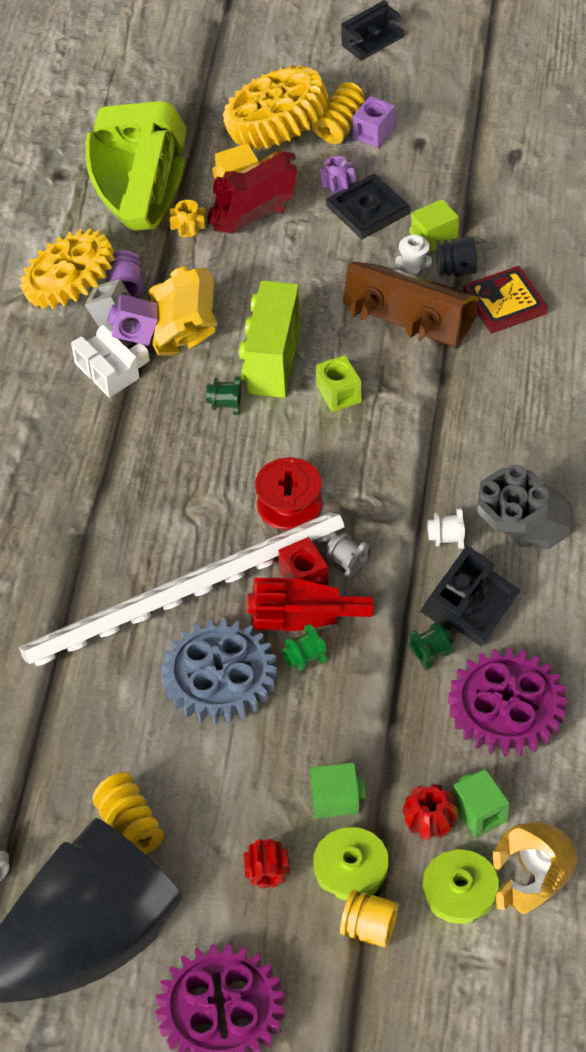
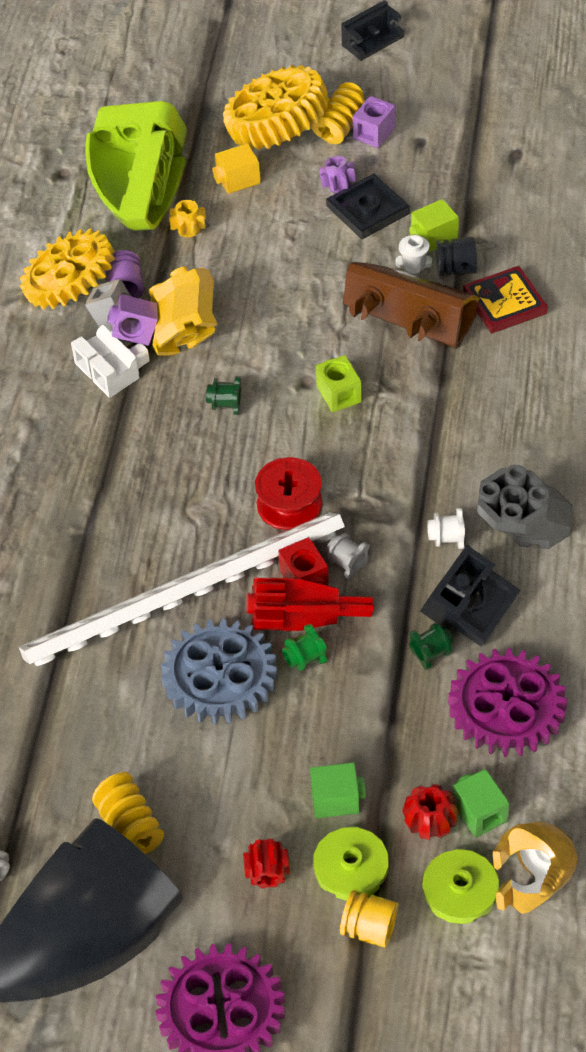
dark red brick [207,151,297,234] -> none
lime brick [239,280,301,398] -> none

